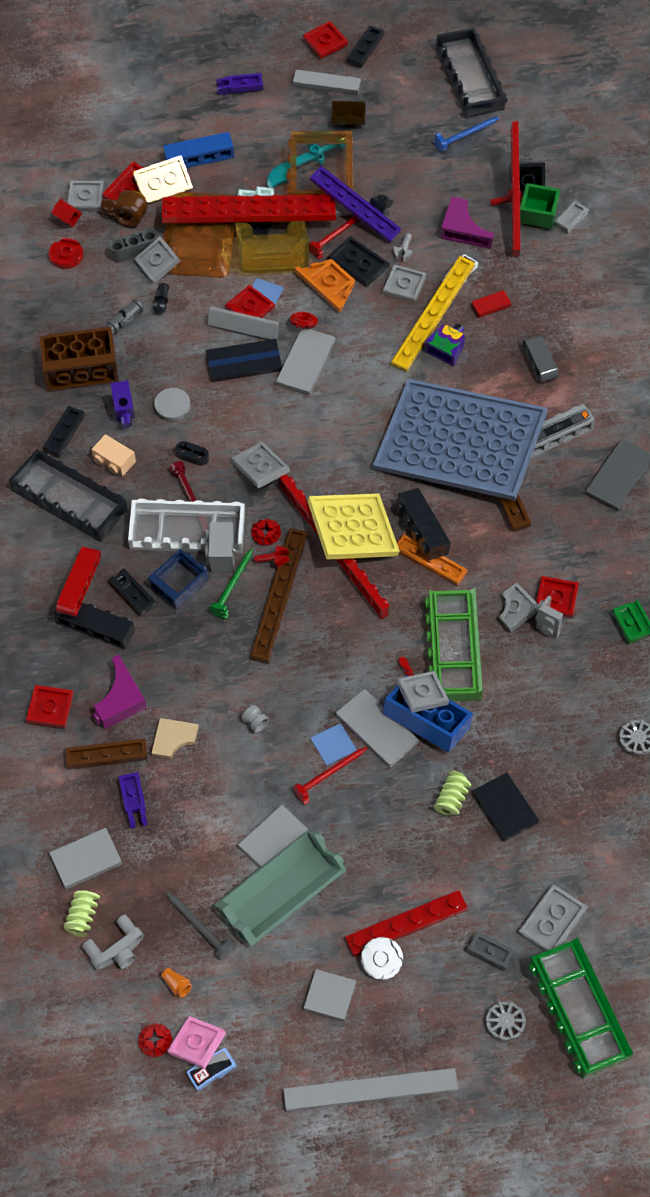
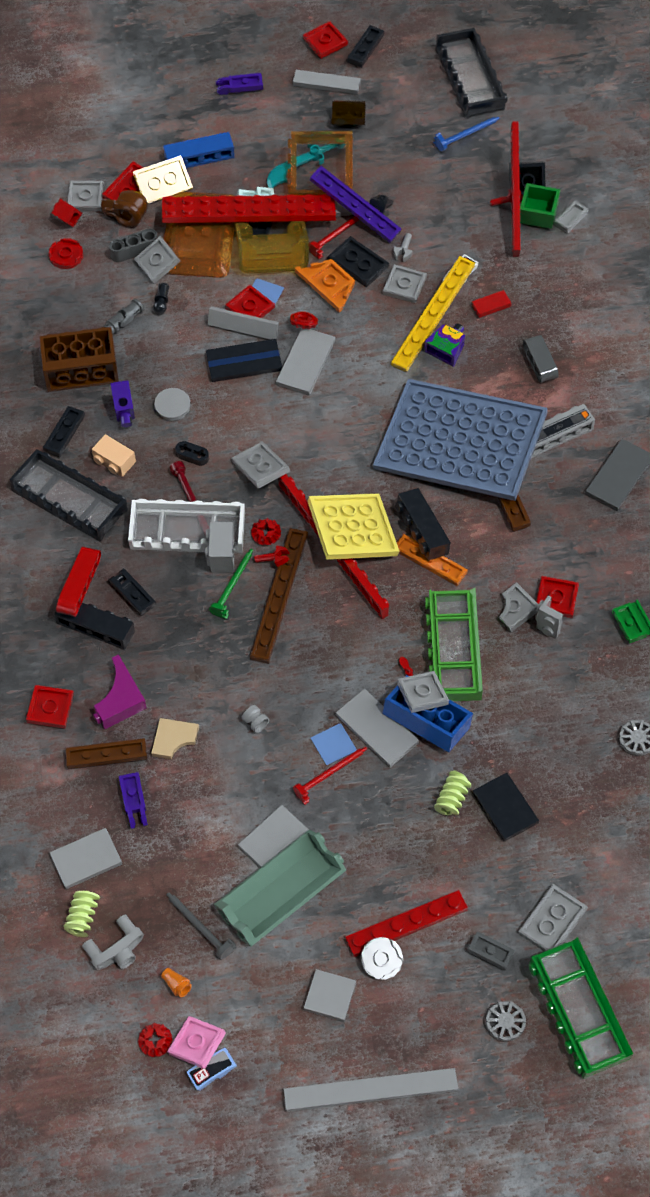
dark blue window [148,548,208,609] -> none
magenta arch [441,196,494,249] -> none

